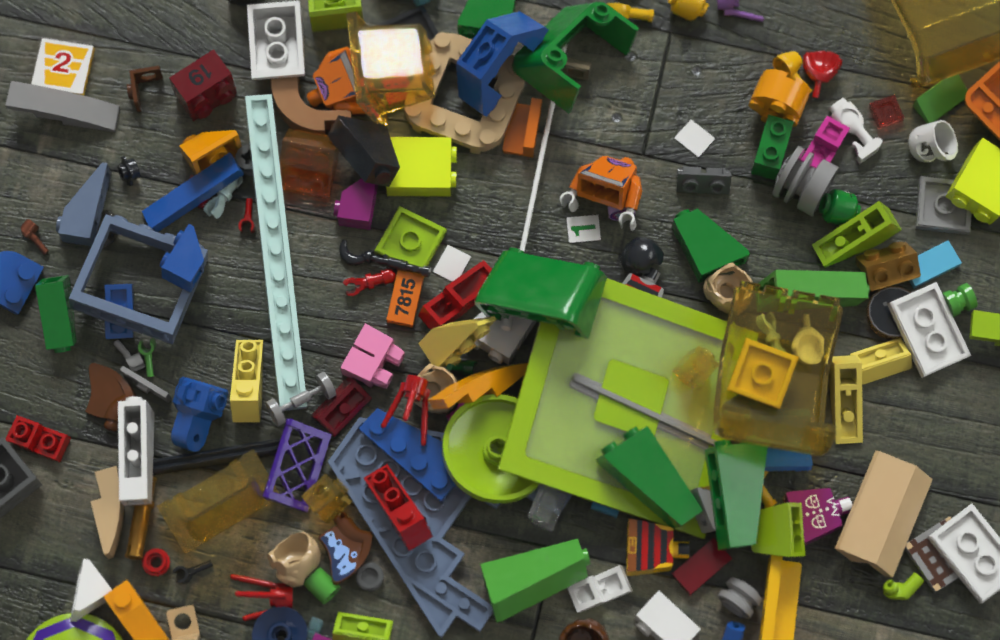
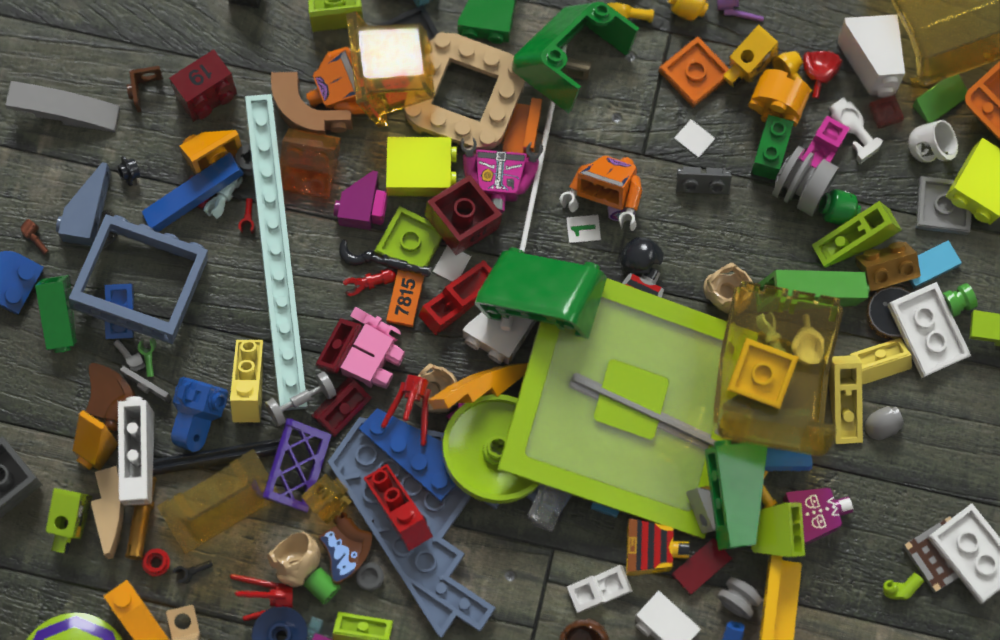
red slope [6,415,71,463] -> none
tile [31,38,95,96] -> none
white slope [70,559,112,622] -> none
blue slope [160,224,204,293] -> none
white slope [247,1,305,80] -> none
black slope [328,115,400,187] -> none
light yellow slope [418,316,497,367] -> none
dark green hand [447,360,477,377] -> none
blue slope [456,11,548,117] -> none
bright green slope [480,539,590,623] -> none
green slope [595,426,703,528] -> none
green slope [671,209,750,283] -> none
clear yellow brick [672,345,719,390] -> none
tan slope [835,451,933,577] -> none
none -> lime torso [46,488,93,554]
none -> light orange slope [72,410,118,471]
none -> dark red slope [315,318,362,374]
none -> bright pink piece [350,307,401,341]
none -> dark pink tile [372,190,388,225]
none -> dark red brick [424,175,502,255]
none -> torso [460,137,543,213]
none -> orange tile [658,36,729,108]
none -> yellow torso [723,25,778,87]
none -> white slope [837,15,905,97]
none -> light grey piece [865,406,904,440]

